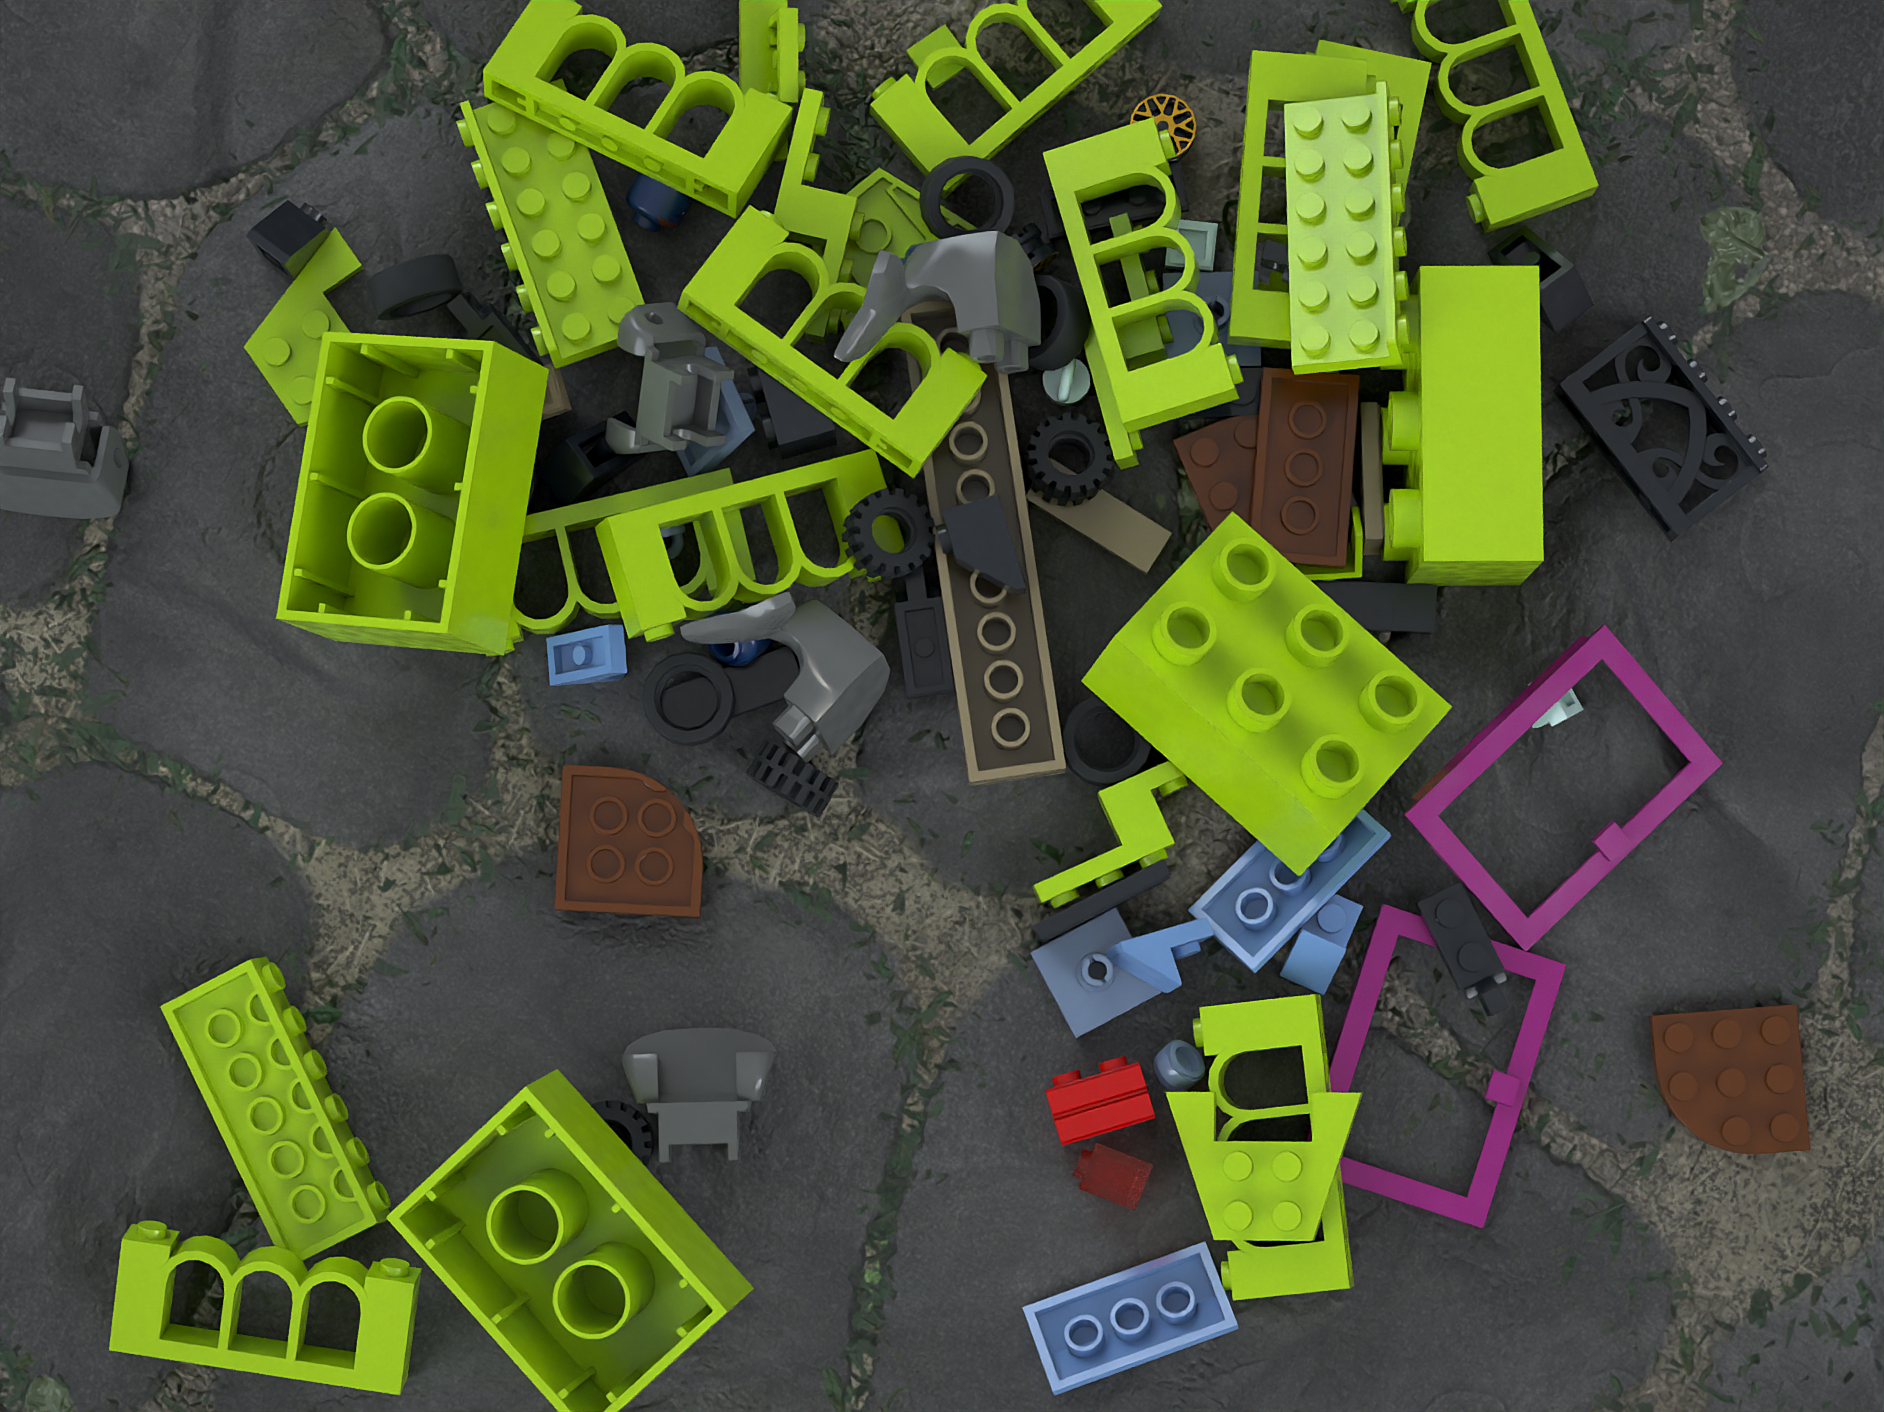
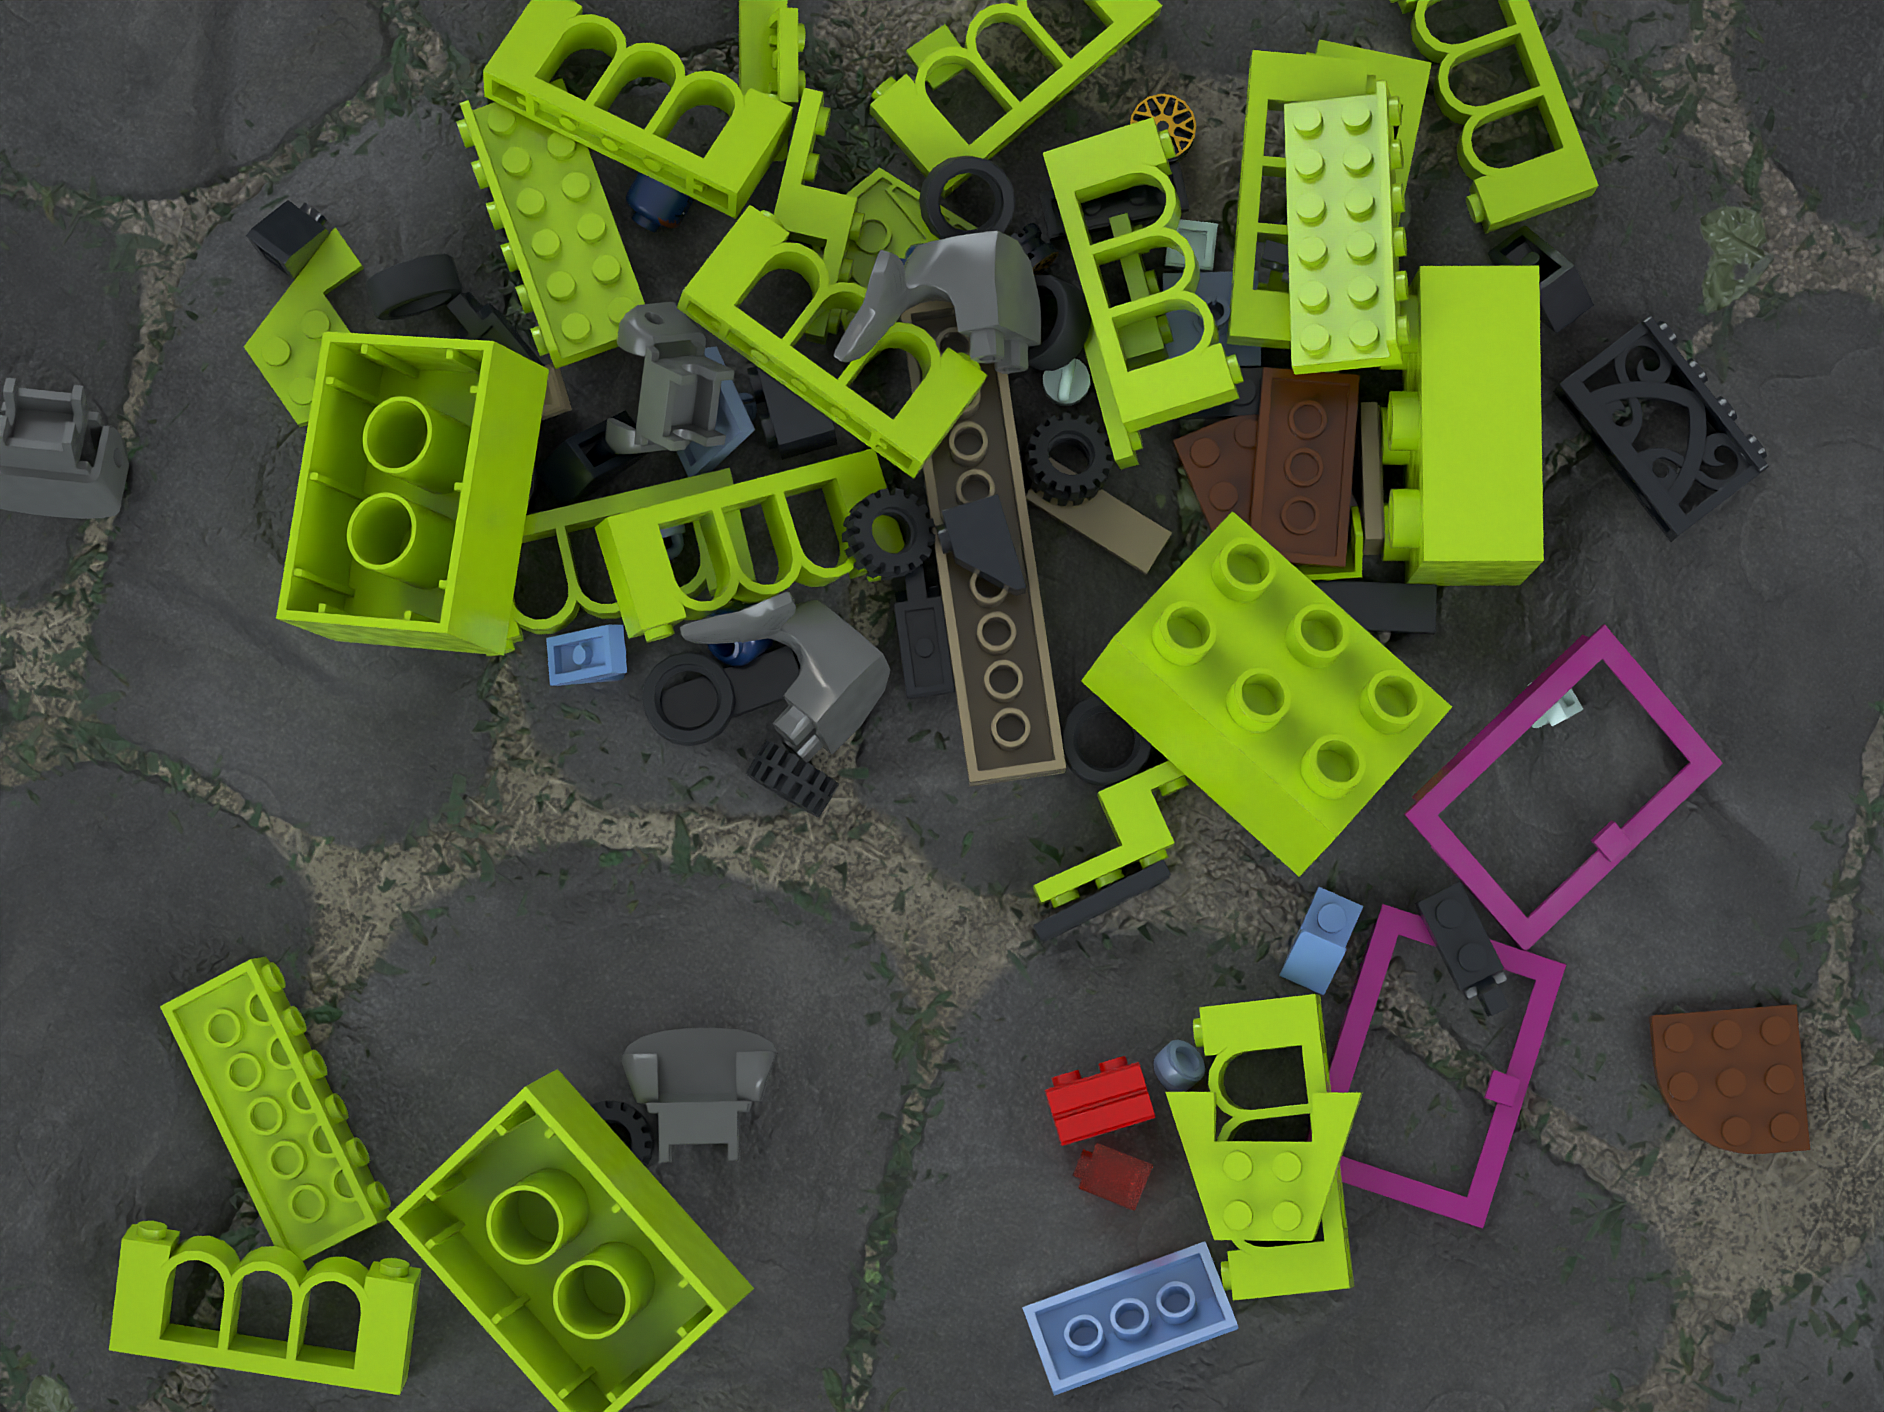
reddish brown plate [554,765,703,918] -> none
sand blue tile [1030,907,1161,1039] -> none
medium blue slope [1105,917,1214,993] -> none
medium blue slope [1188,808,1391,973] -> none

